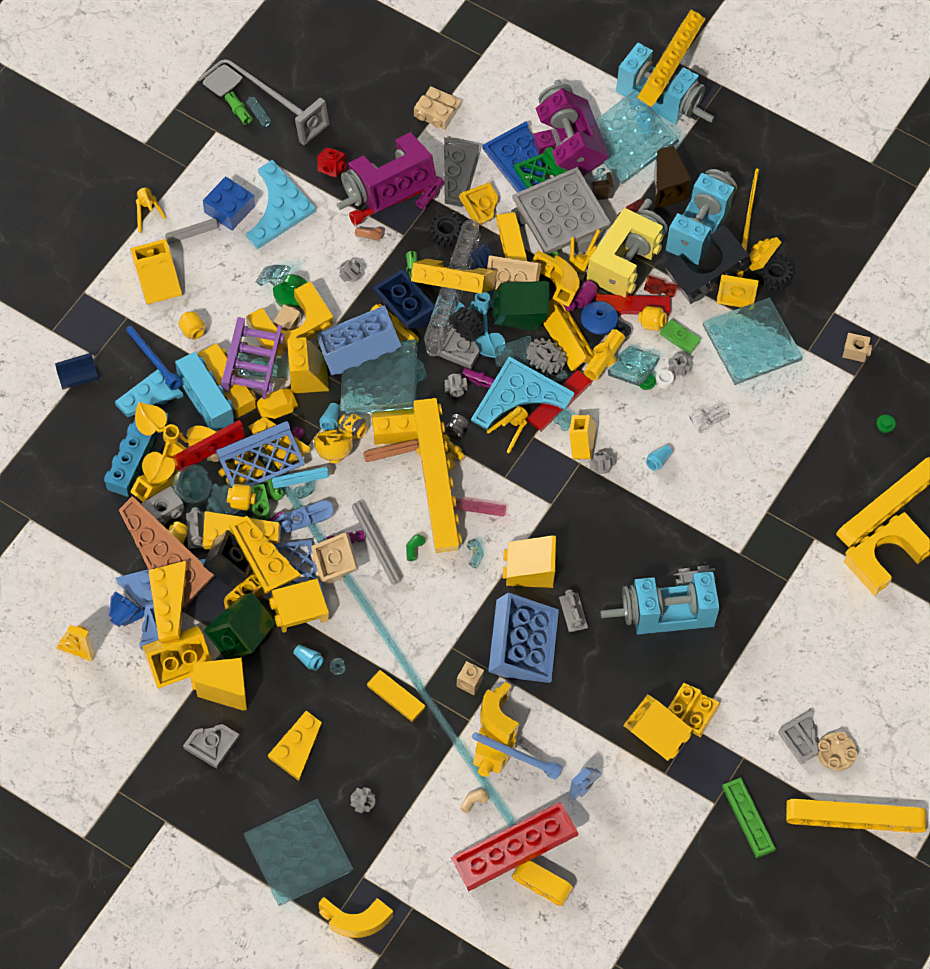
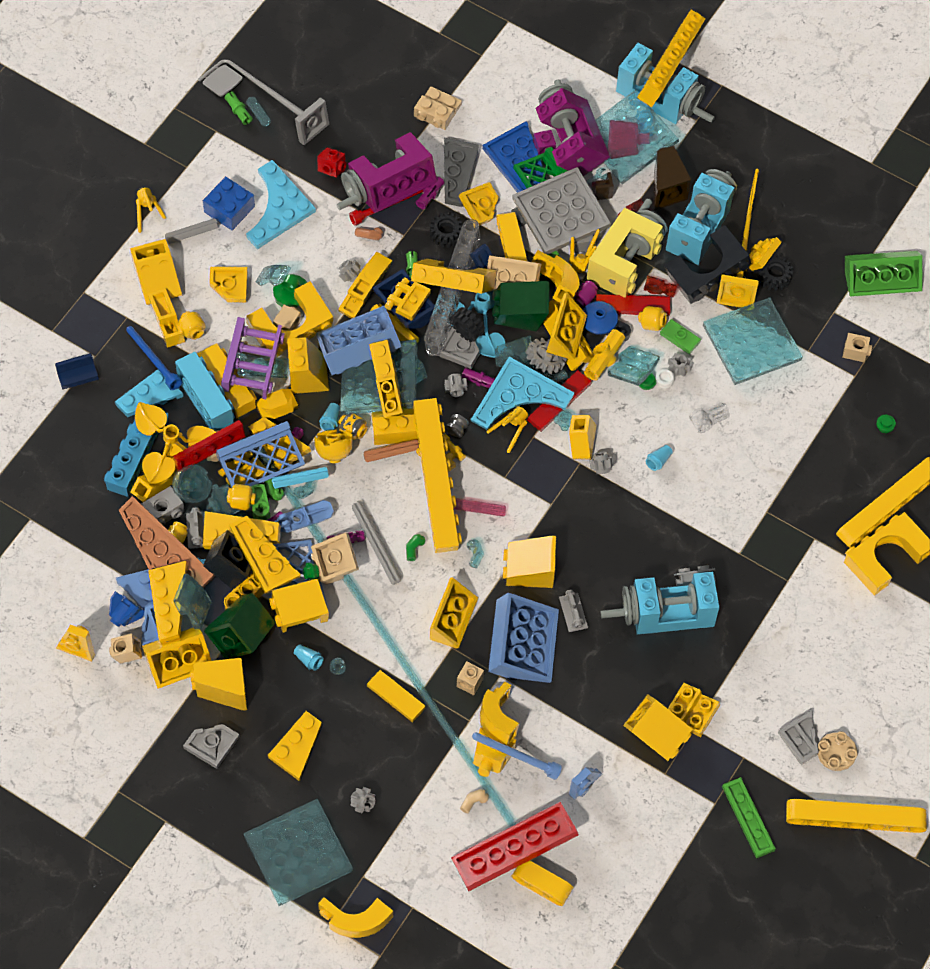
none -> tan brick [109,634,142,664]
none -> yellow slope [148,289,185,348]
none -> clear light blue slope [173,574,212,629]
none -> yellow plate [209,267,248,303]
none -> green plate [303,563,319,581]
none -> yellow slope [338,252,393,319]
none -> yellow slope [369,340,403,418]
none -> yellow plate [385,278,431,321]
none -> yellow slope [430,577,478,648]
none -> yellow slope [546,293,587,360]
none -> clear pink torso [608,120,650,159]
none -> bright green slope [845,251,922,297]

